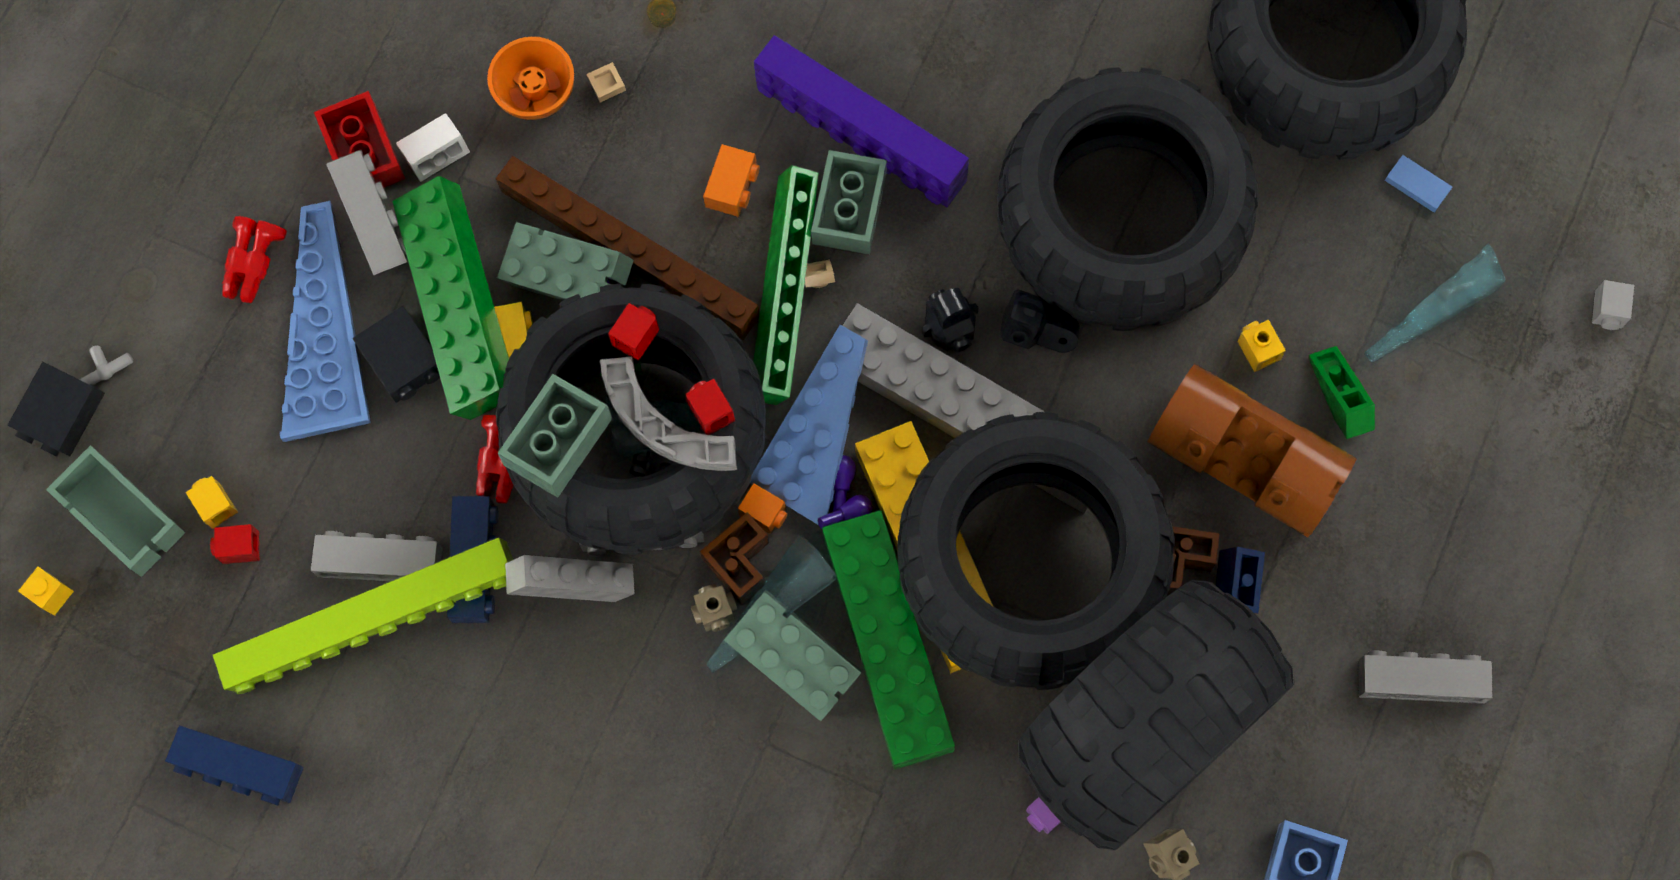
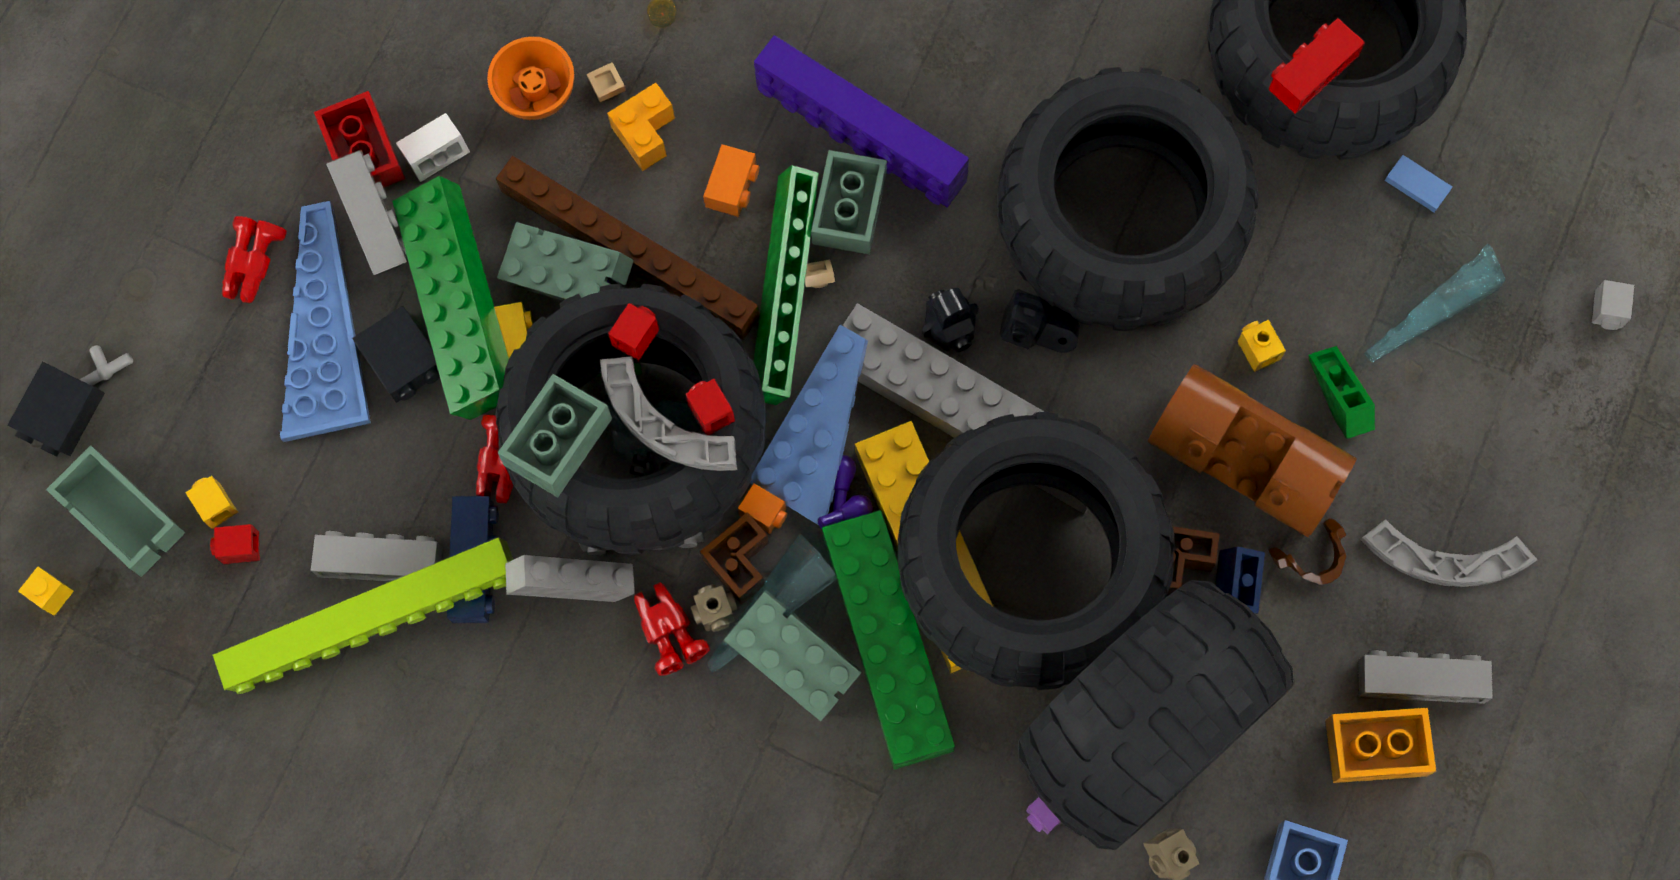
dark blue brick [165,725,304,806] -> none
none -> light orange brick [607,83,675,171]
none -> red piece [634,582,710,676]
none -> red brick [1269,18,1365,114]
none -> reddish brown helmet [1269,518,1346,585]
none -> light orange brick [1325,708,1436,783]
none -> light grey tile [1360,519,1537,587]

